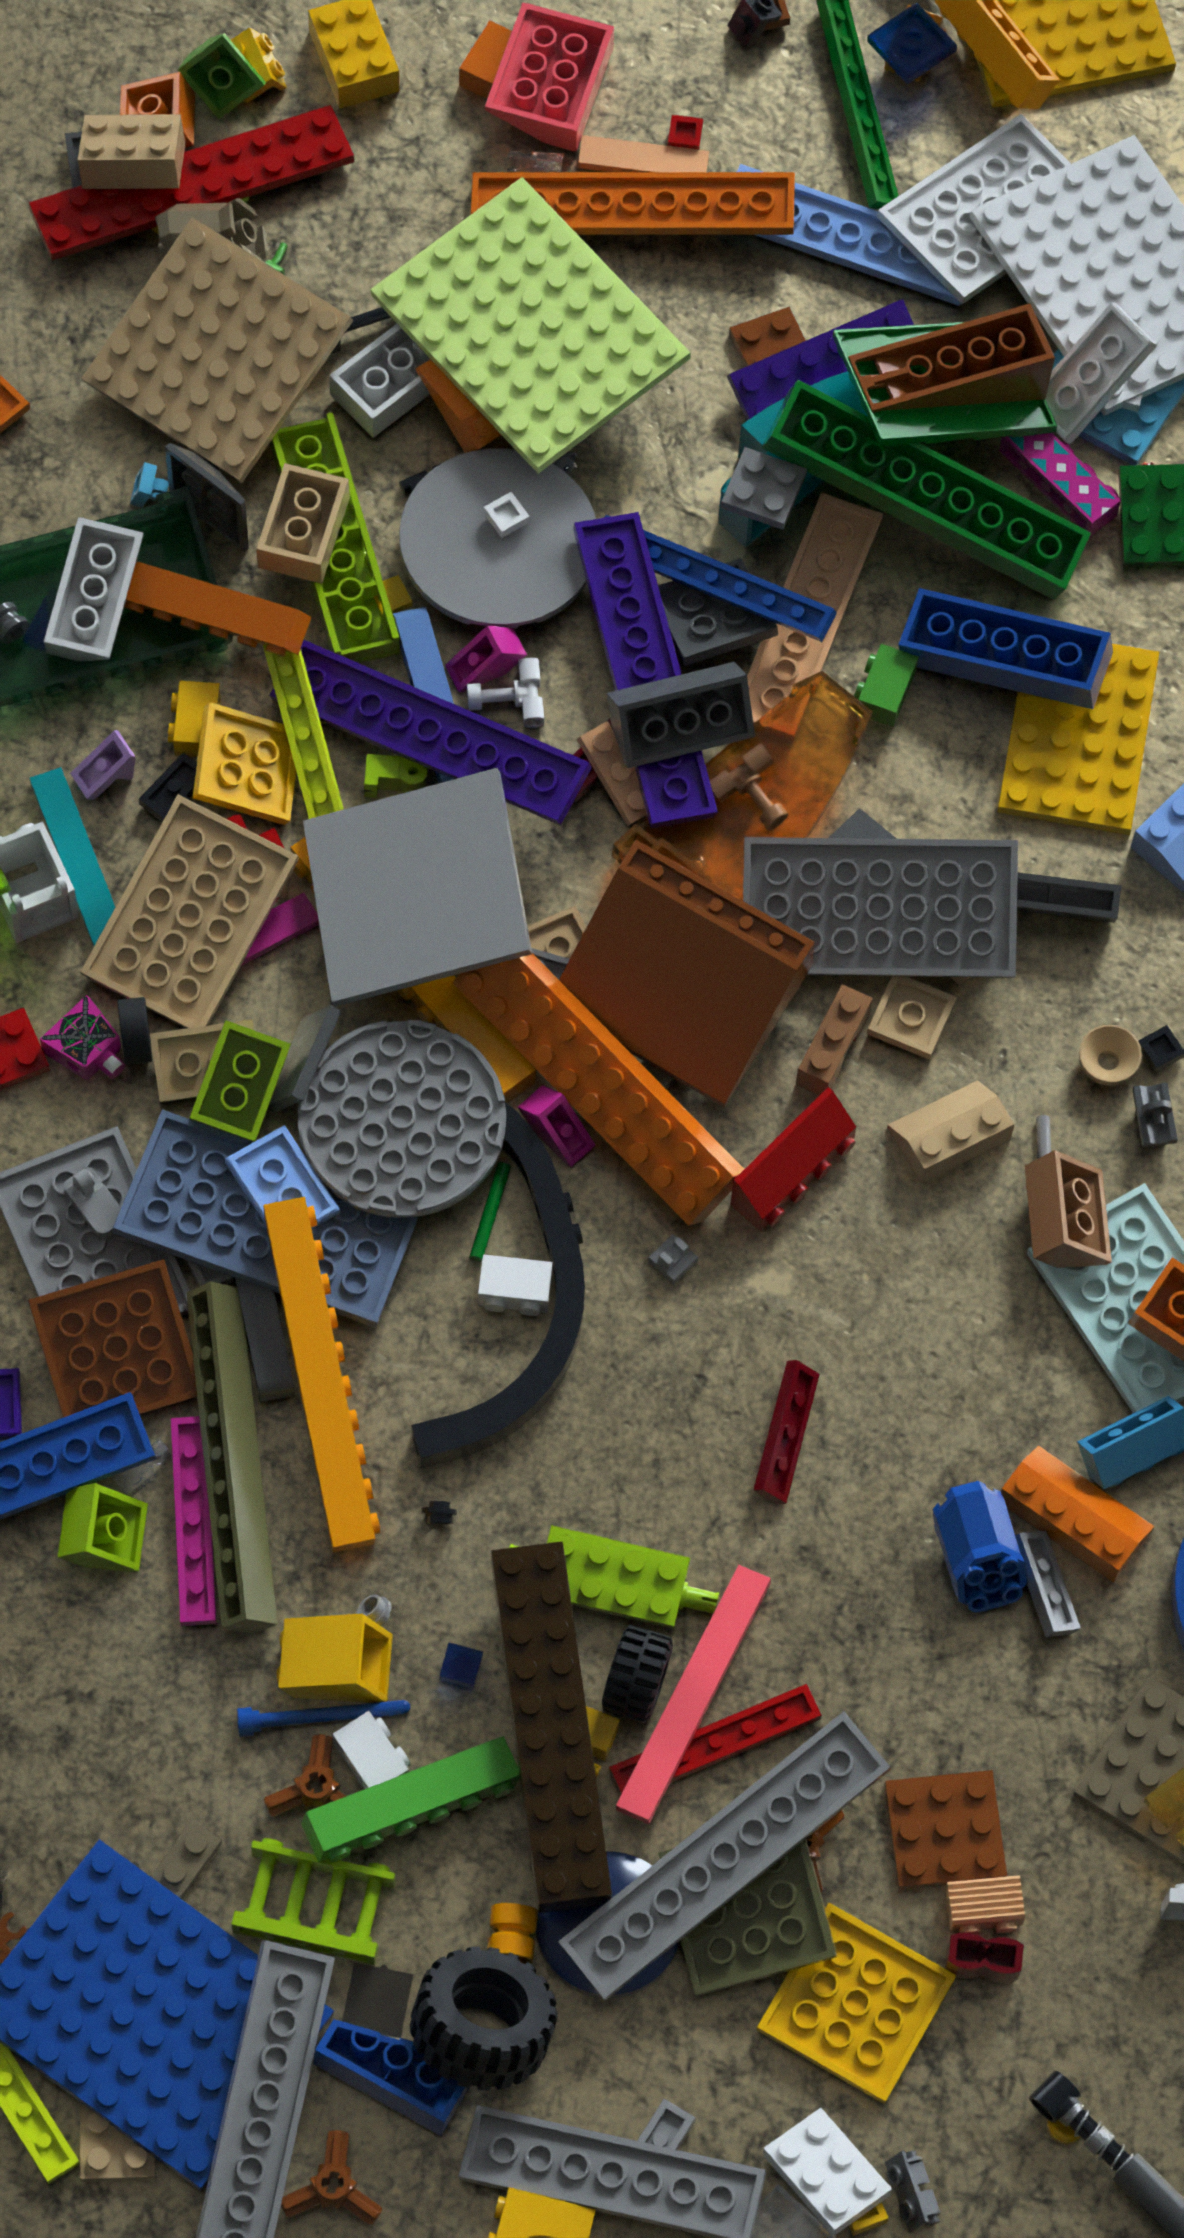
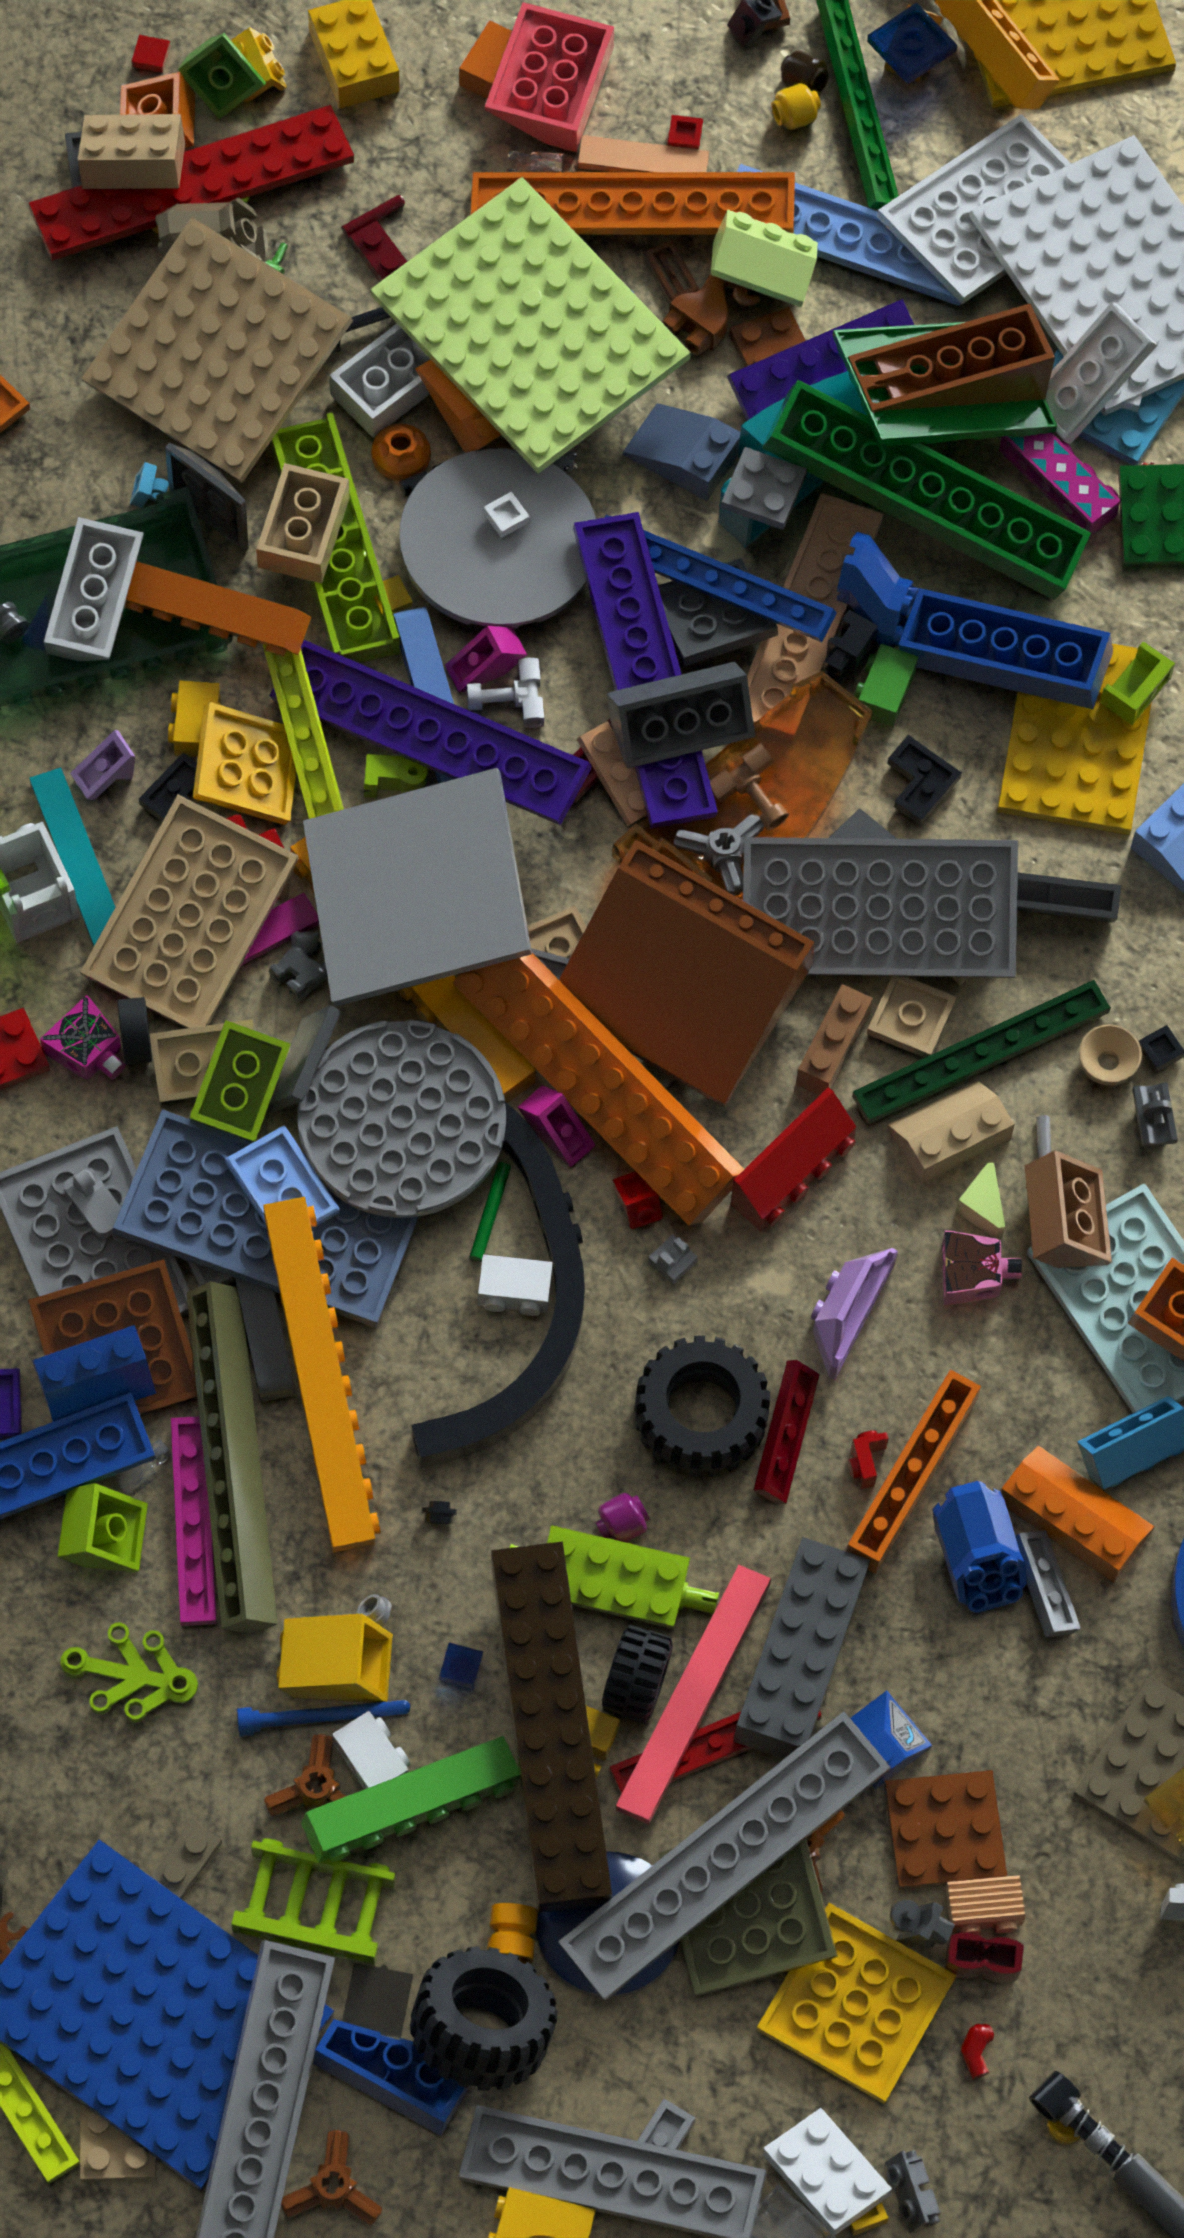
none -> blue slope [32,1325,156,1422]
none -> lime plant [60,1622,198,1723]
none -> red tile [131,34,171,73]
none -> dark grey animal [268,931,328,1004]
none -> dark red plate [341,195,408,282]
none -> orange piece [371,423,431,481]
none -> magenta head [595,1493,650,1543]
none -> red bracket [612,1171,663,1229]
none -> sand blue slope [623,403,740,501]
none -> black tyre [634,1335,770,1477]
none -> reddish brown tile [643,240,700,306]
none -> dark orange hips [662,275,760,356]
none -> light grey bush [674,815,764,896]
none -> yellowish green slope [710,210,818,307]
none -> dark grey brick [733,1537,870,1759]
none -> yellow head [771,83,821,130]
none -> dark brown head [781,49,829,93]
none -> lavender wedge [810,1248,898,1380]
none -> black hips [822,610,878,690]
none -> blue brick [837,532,919,648]
none -> orange brick [846,1369,981,1574]
none -> red bracket [848,1430,889,1489]
none -> blue slope [850,1690,932,1790]
none -> dark green plate [852,980,1111,1125]
none -> black plate [887,735,962,826]
none -> dark grey hips [890,1900,955,1948]
none -> torso [942,1231,1022,1305]
none -> yellowish green slope [956,1162,1005,1239]
none -> red arm [961,2023,994,2080]
none -> lime panel [1100,642,1175,725]

